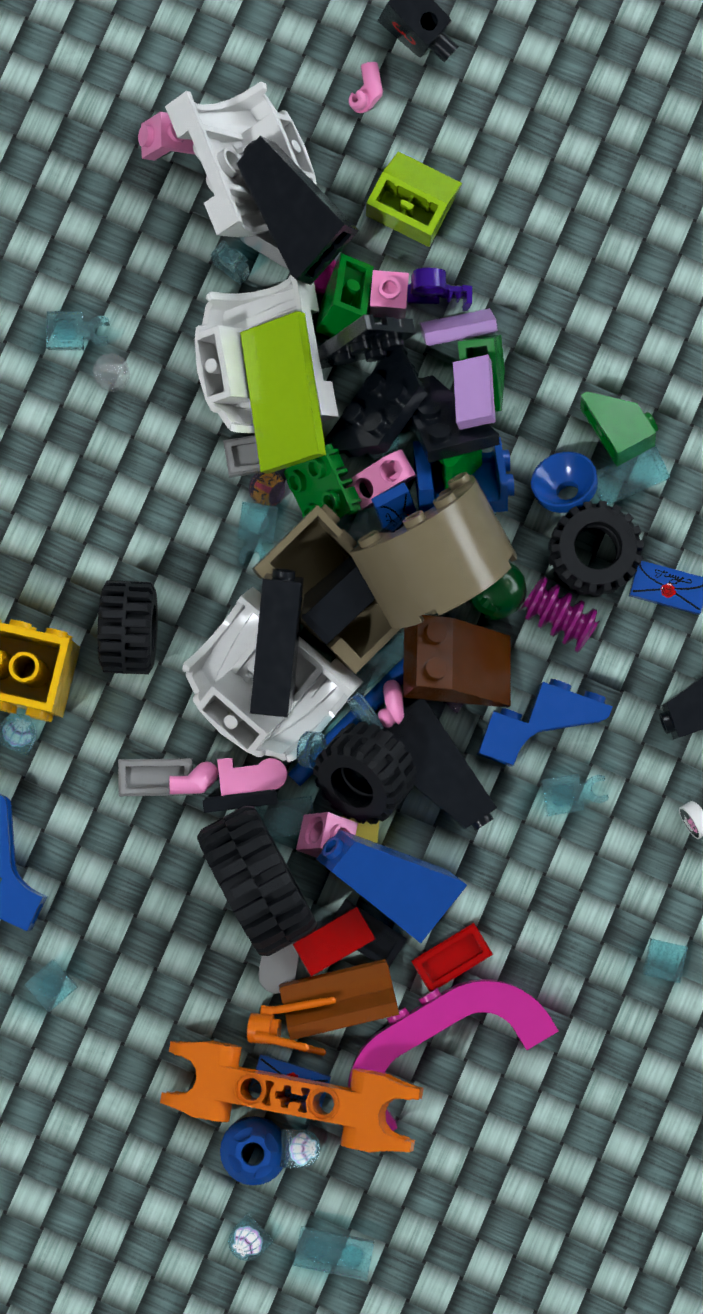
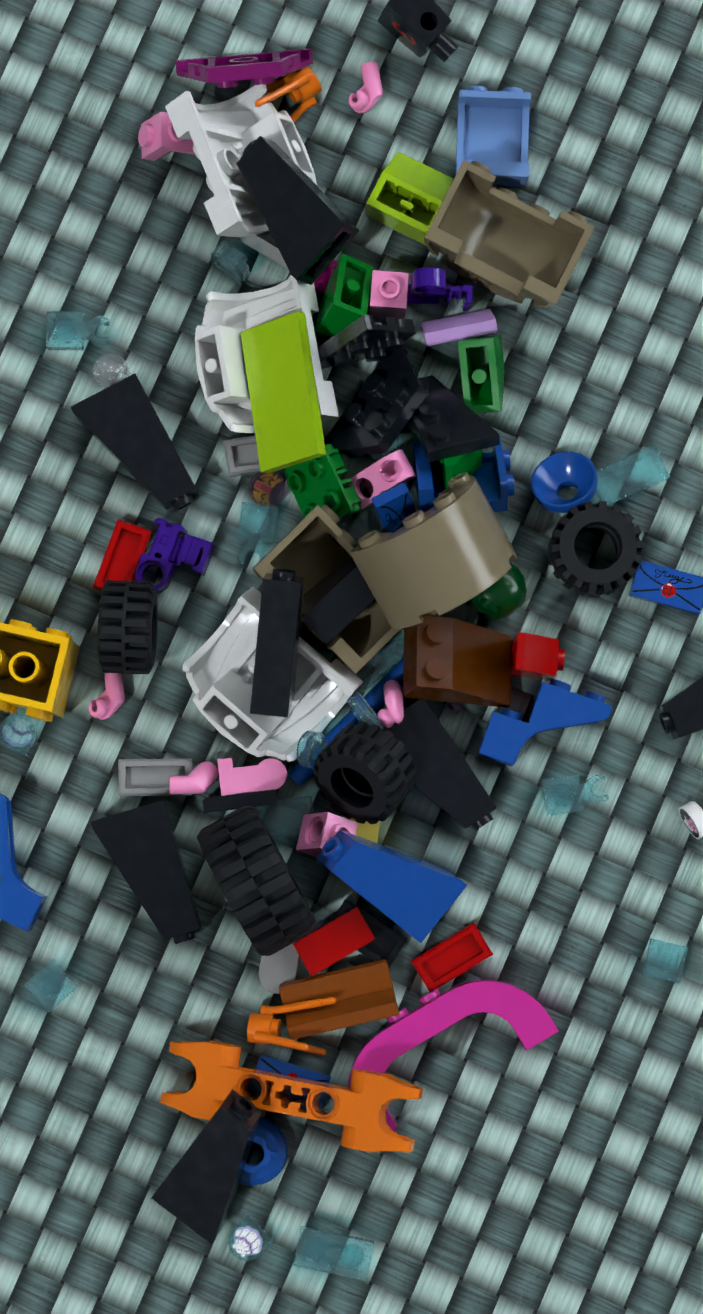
tile [280,1129,320,1168] -> none
lavender tile [453,354,496,430] -> none
magenta piece [519,576,600,653] -> none
slope [580,391,658,467] -> none
none -> black slope [71,373,198,511]
none -> bright pink arm [88,672,125,720]
none -> black slope [91,800,202,944]
none -> red tile [93,519,153,591]
none -> dark purple piece [135,518,215,594]
none -> black slope [151,1089,263,1244]
none -> magenta wing [175,48,313,88]
none -> orange plant [255,66,322,123]
none -> dark tan cylinder [424,160,594,308]
none -> medium blue panel [455,86,531,188]
none -> red slope [511,632,565,679]

